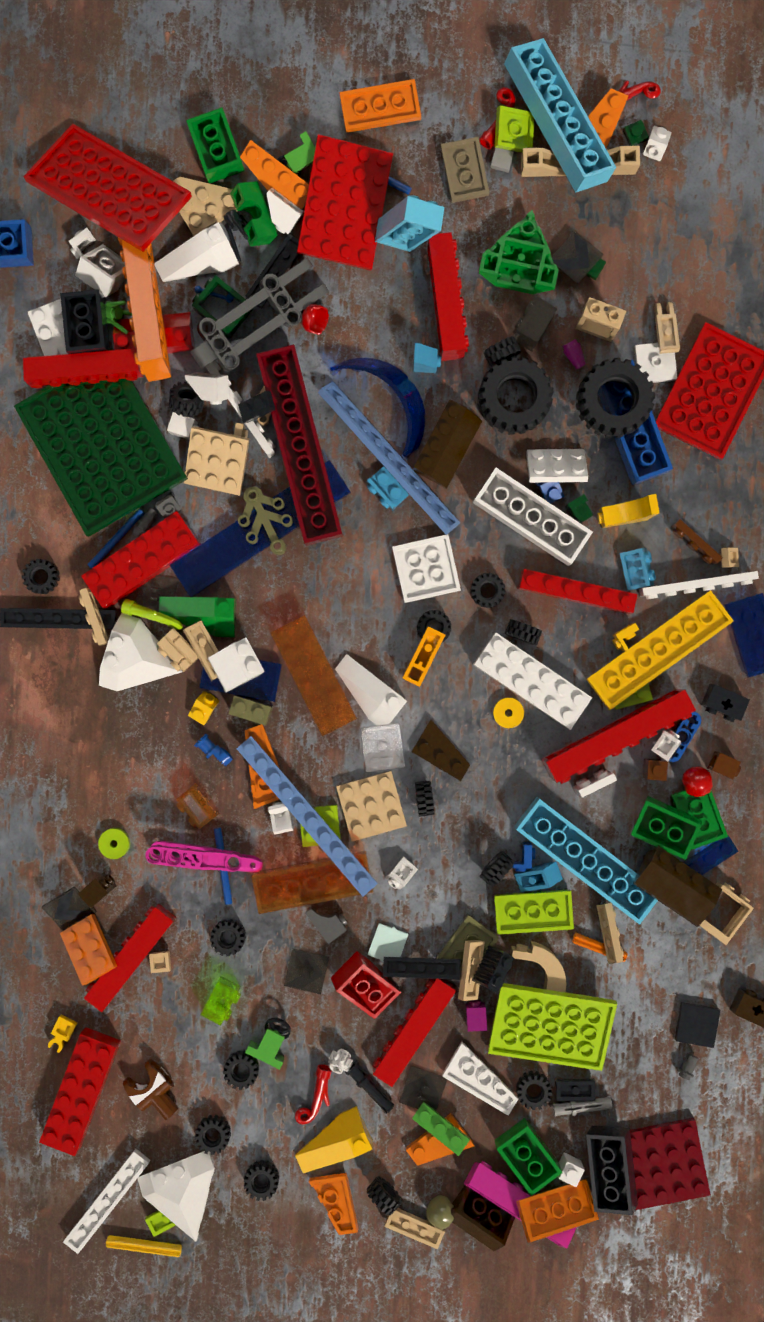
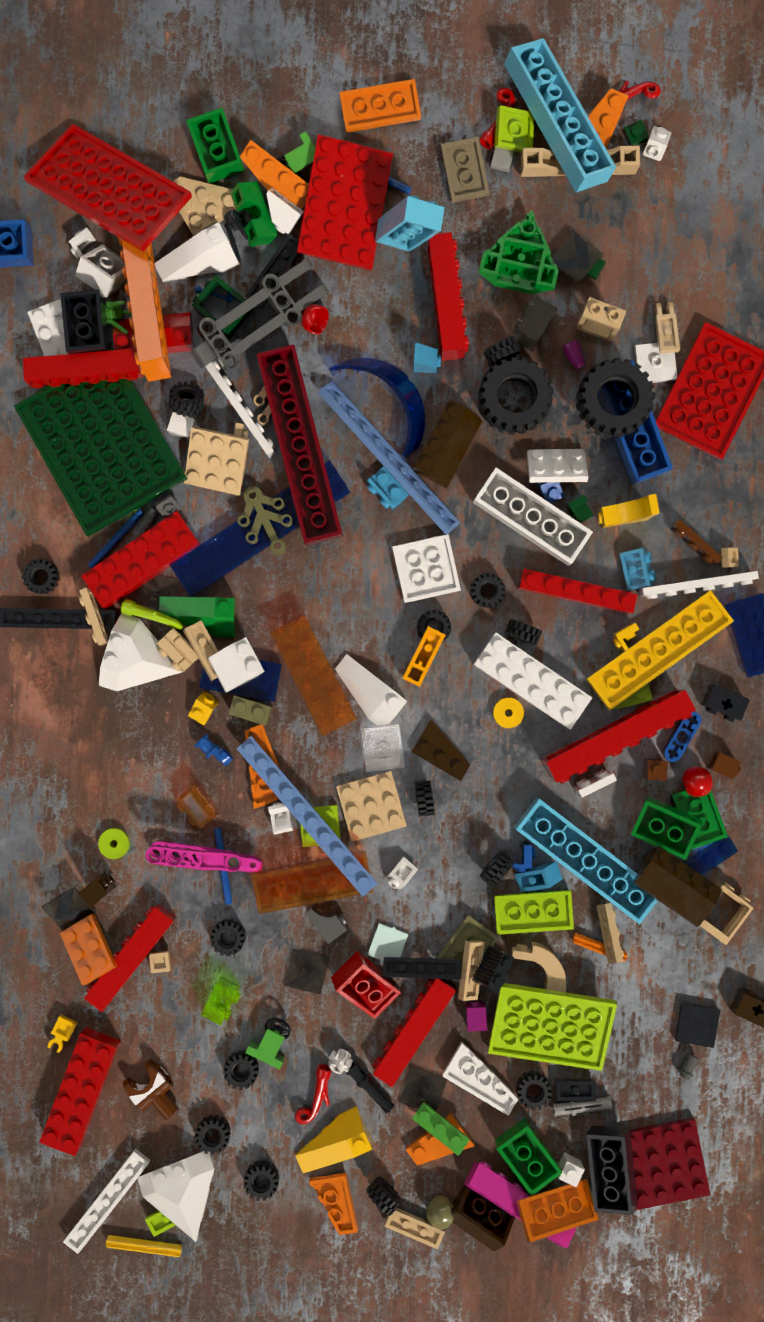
white slope [185,372,229,404] -> none
black plate [238,391,276,423] -> none
white bracket [651,730,681,762] -> none

